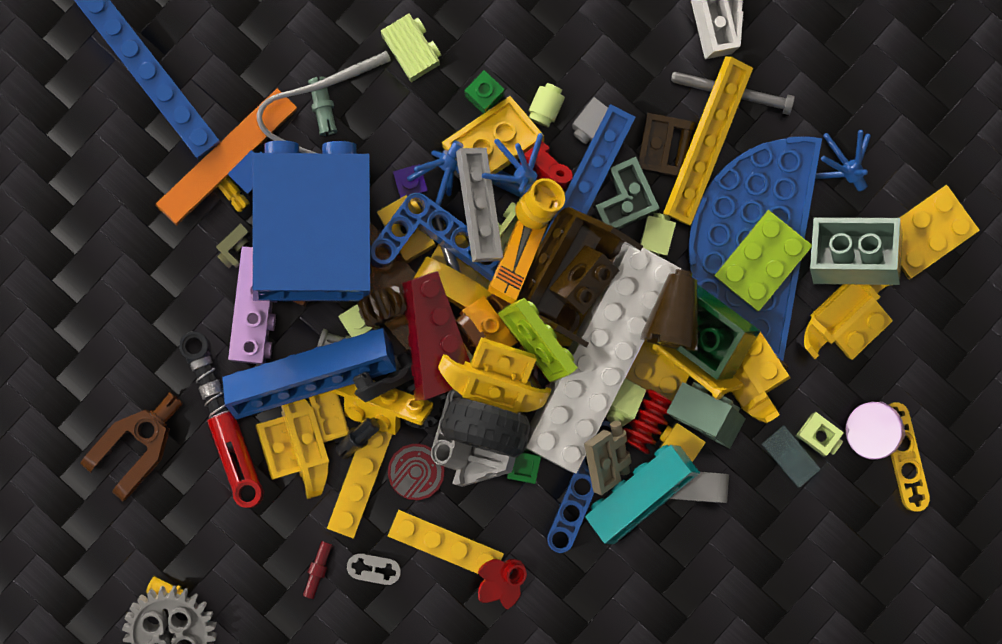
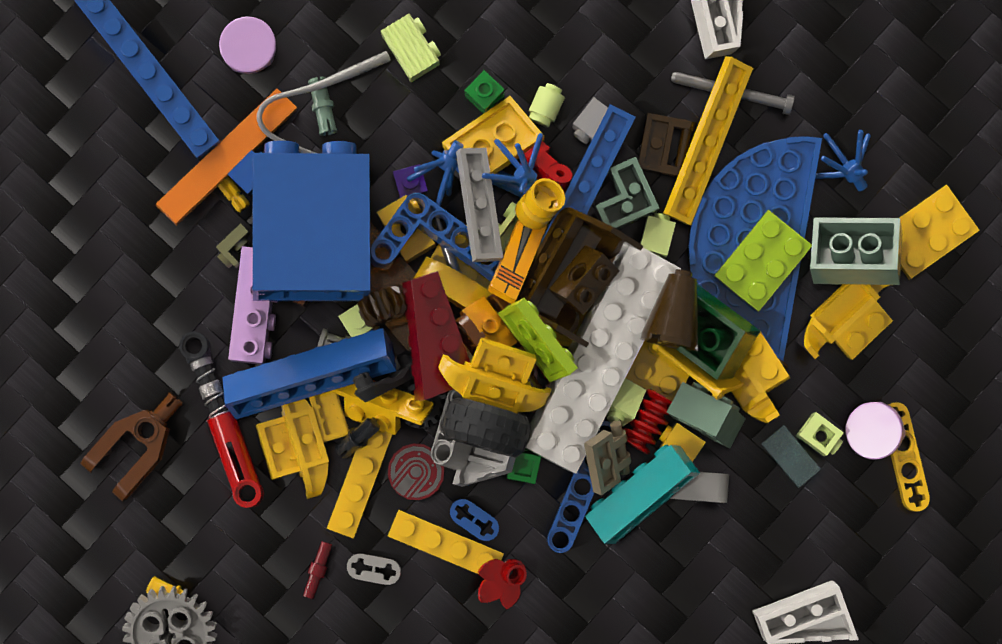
none -> lavender tile [219,17,276,74]
none -> blue beam [450,499,499,541]
none -> white wedge [753,580,859,644]

